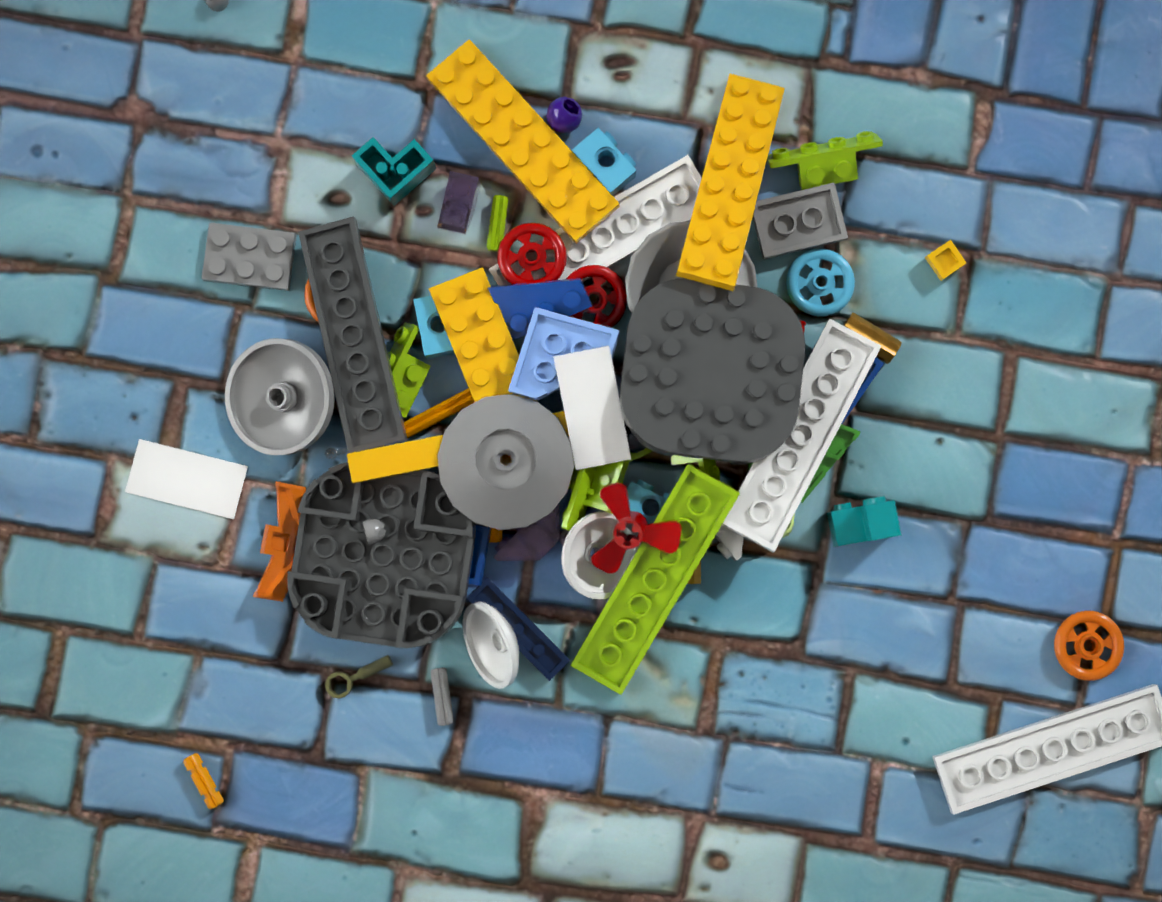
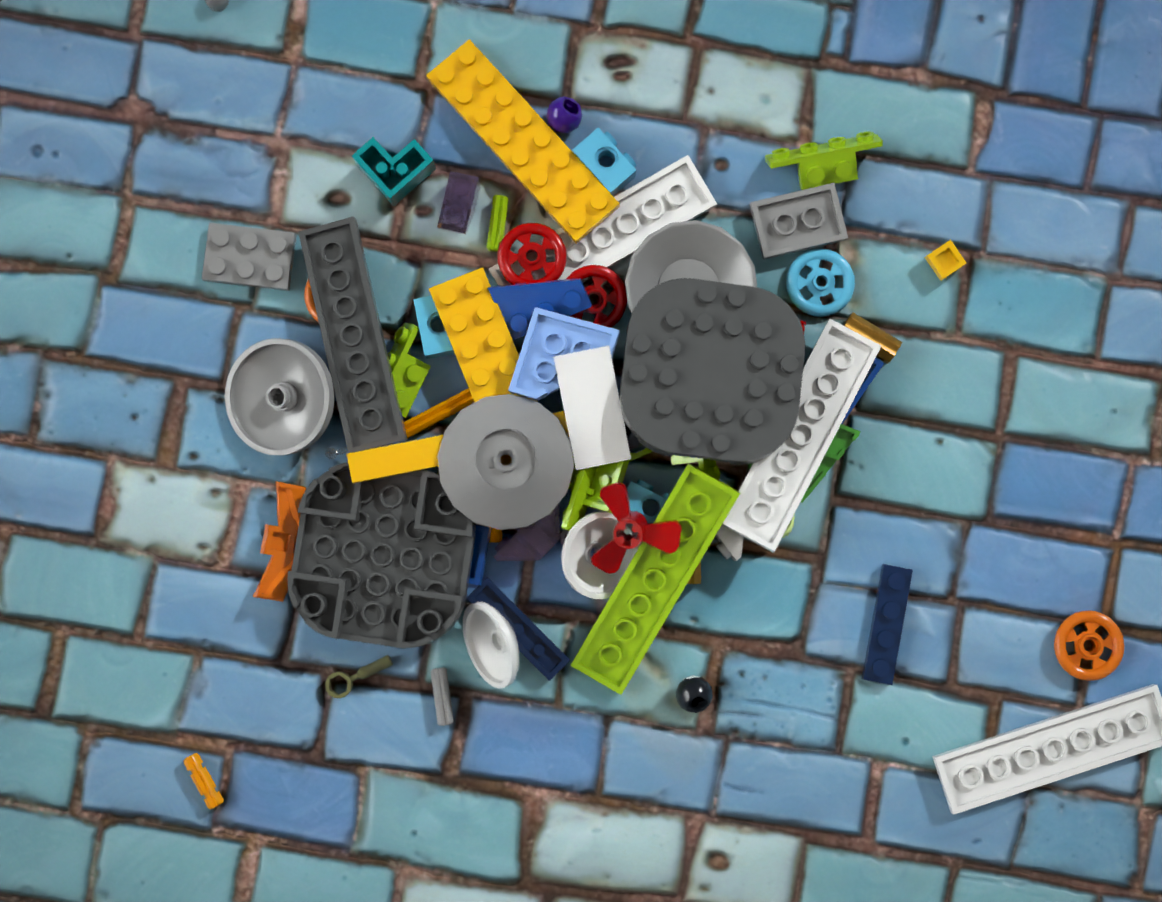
white sticker [125,439,248,519] -> none
light grey hinge [363,519,386,544] -> none
yellow plate [676,73,785,291] -> none
teal brick [827,496,901,547] -> none
none -> black piece [676,675,713,713]
none -> dark blue plate [862,564,913,685]

